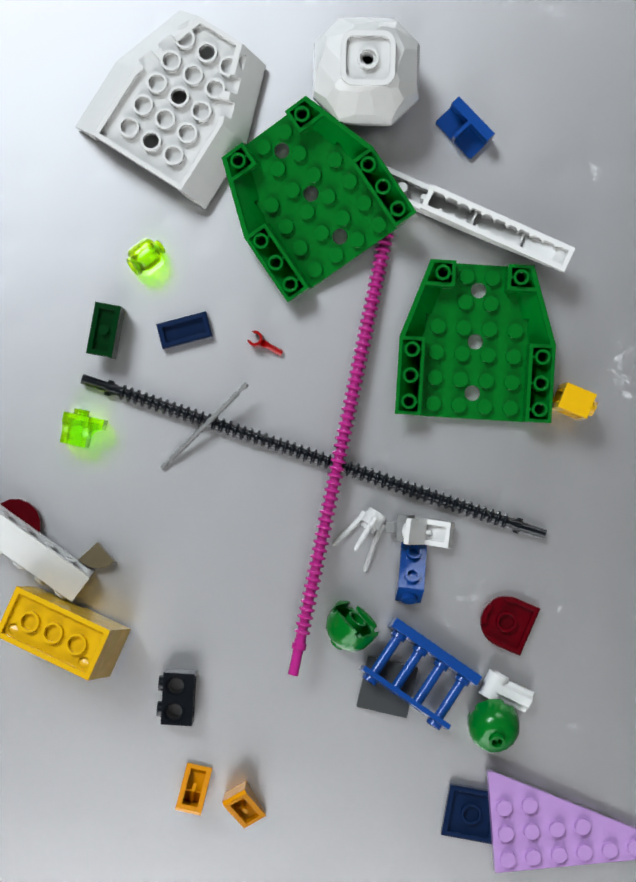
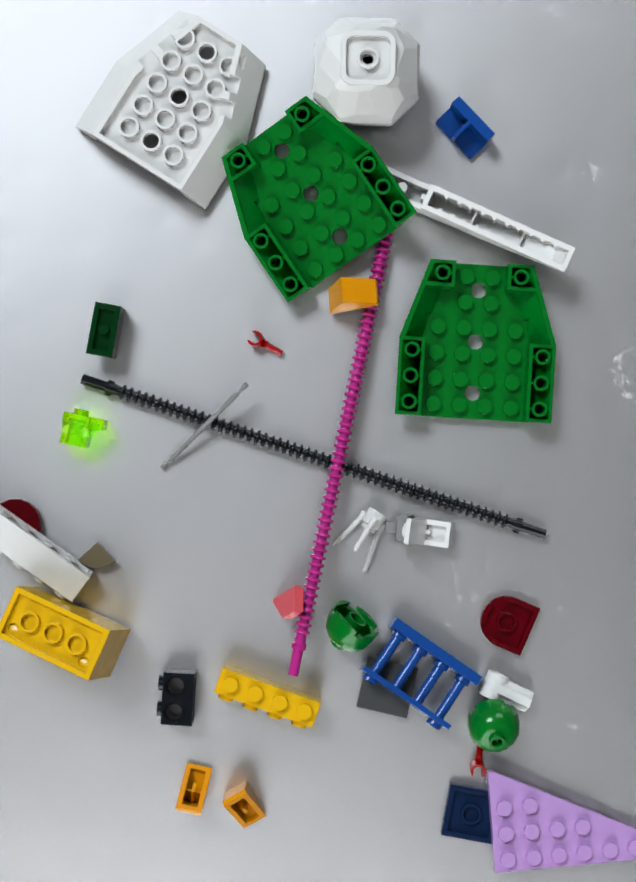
clear neon green head [126,238,166,277] -> none
dark blue tile [156,311,213,350] -> none
blue bracket [395,542,427,605] -> none
yellow brick [552,382,598,420] -> none
none -> yellow brick [214,663,321,729]
none -> coral tile [273,586,304,619]
none -> light orange slope [328,277,379,314]
none -> red hand [469,746,486,777]

